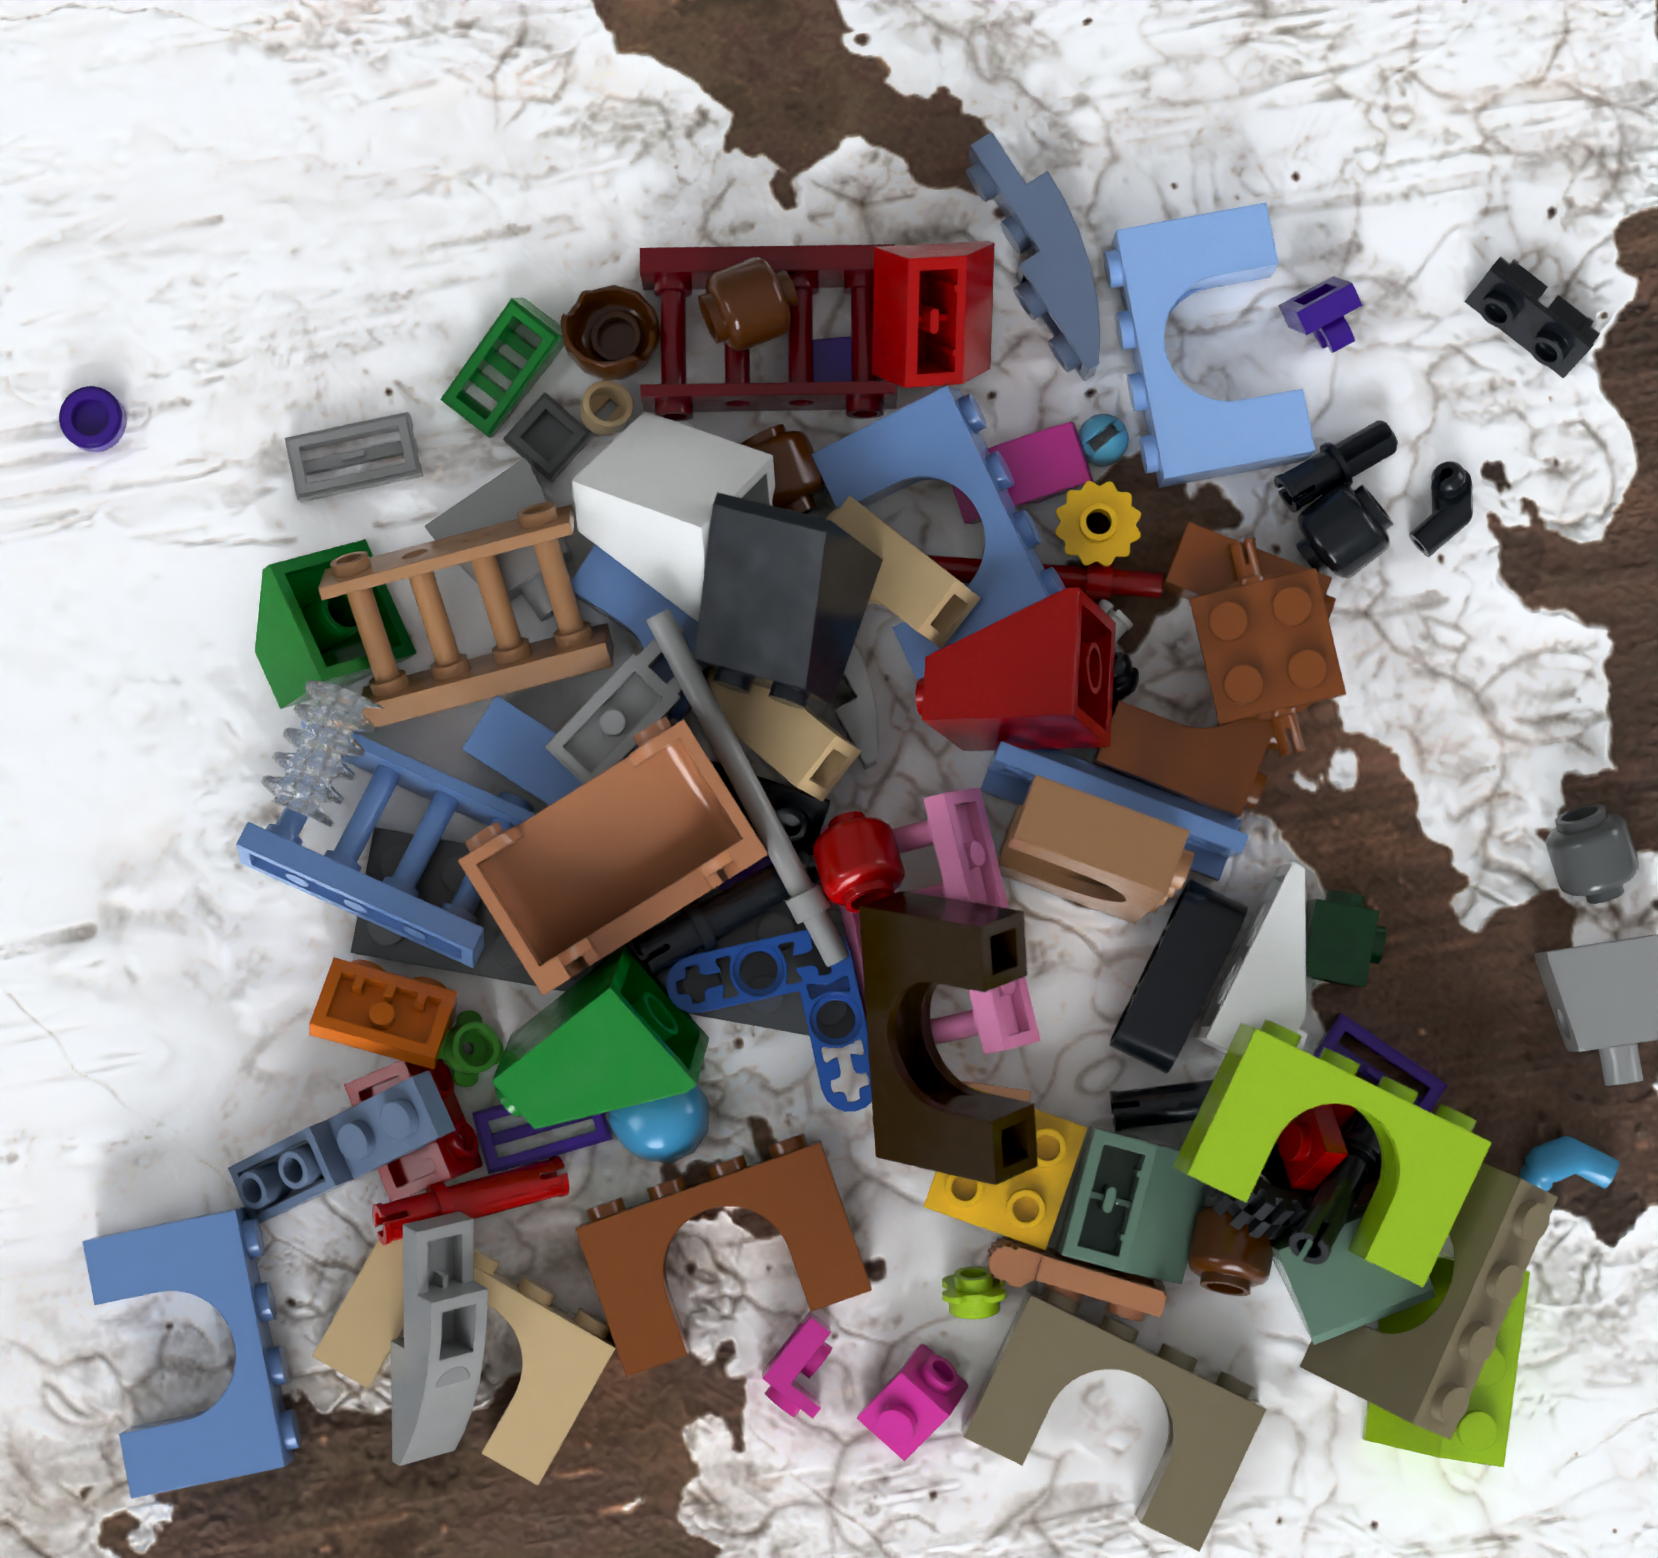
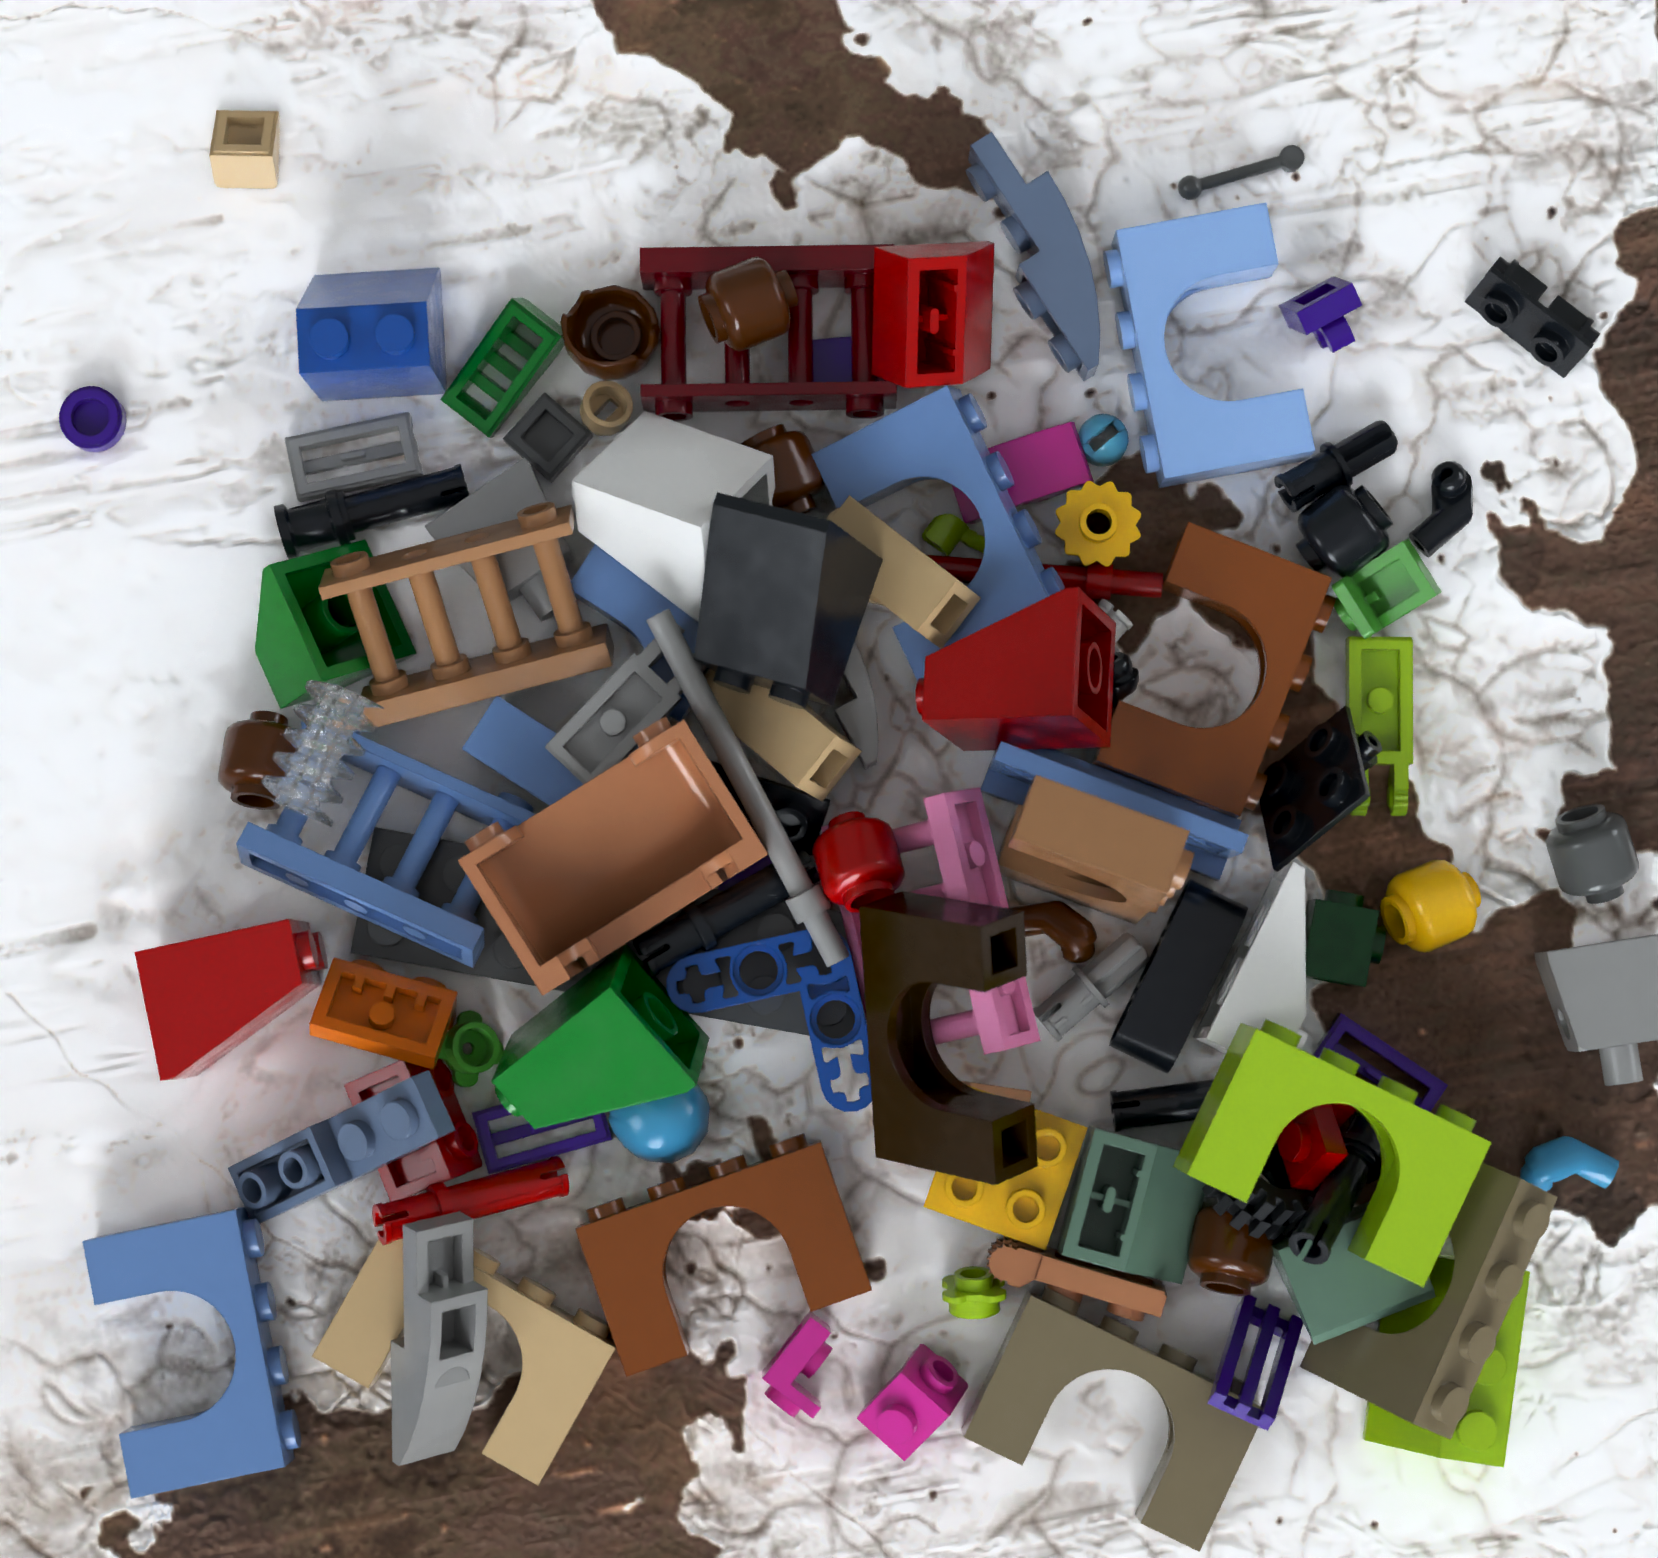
dark orange plate [1189,537,1347,757] -> none
none -> red slope [134,919,328,1081]
none -> tan slope [209,110,280,189]
none -> reddish brown head [218,711,307,810]
none -> black pin [274,464,469,559]
none -> blue slope [296,267,447,401]
none -> lime hand [922,513,985,556]
none -> reddish brown arm [1009,901,1097,964]
none -> light grey axle [1033,933,1150,1042]
none -> dark grey hinge [1178,145,1305,200]
none -> dark purple tile [1207,1295,1303,1430]
none -> black hinge [1259,705,1382,872]
none -> bright green bracket [1331,538,1442,639]
none -> lime hinge [1345,636,1413,816]
none -> yellow head [1380,859,1481,952]

